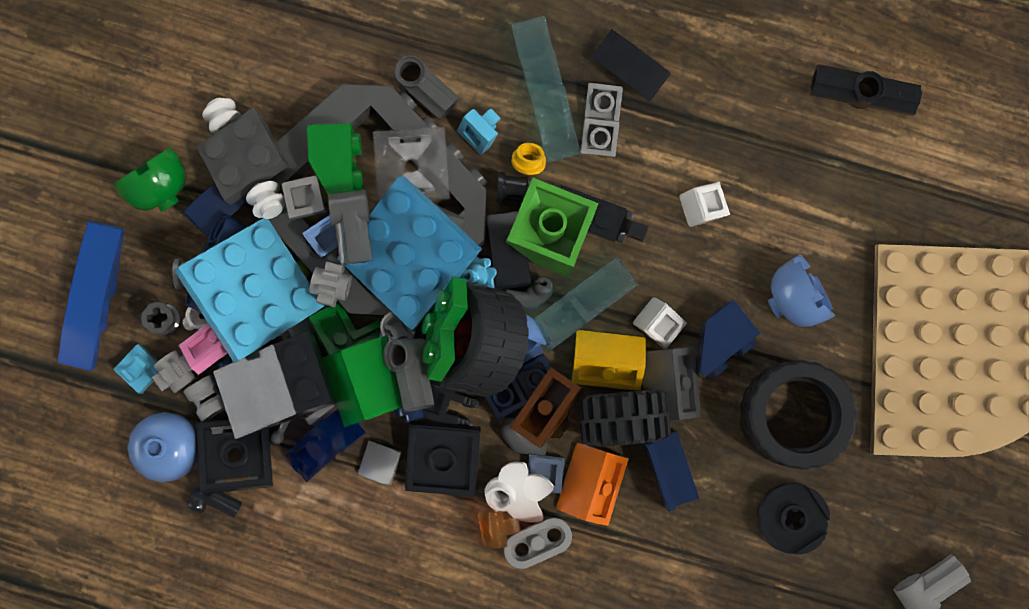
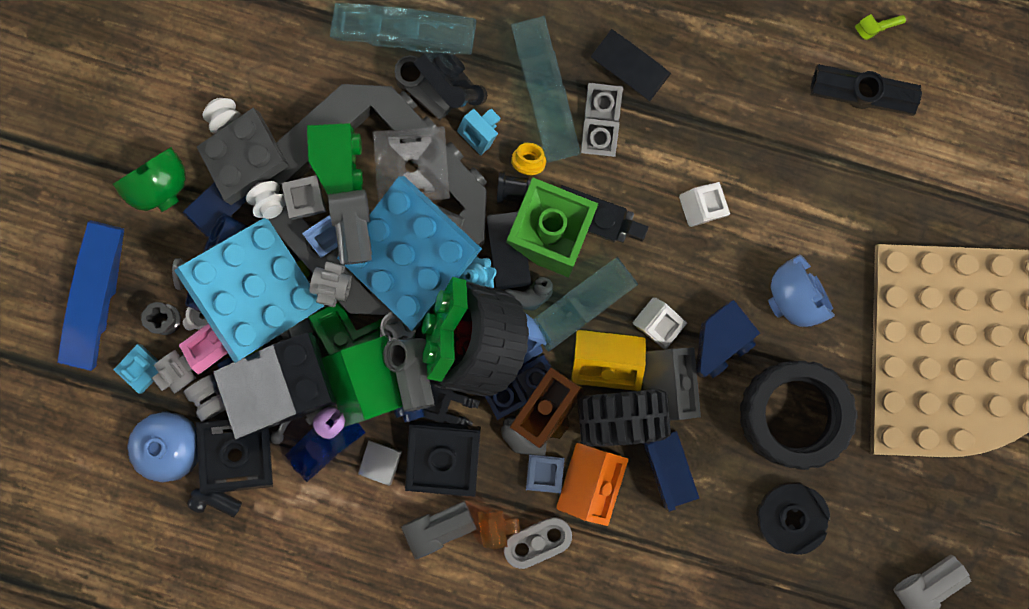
white plate [485,462,554,522] -> none
none -> lavender hinge [313,407,345,439]
none -> clear light blue slope [330,3,477,54]
none -> dark grey piece [401,501,477,560]
none -> black plate [414,53,488,108]
none -> lime hand [855,14,906,40]

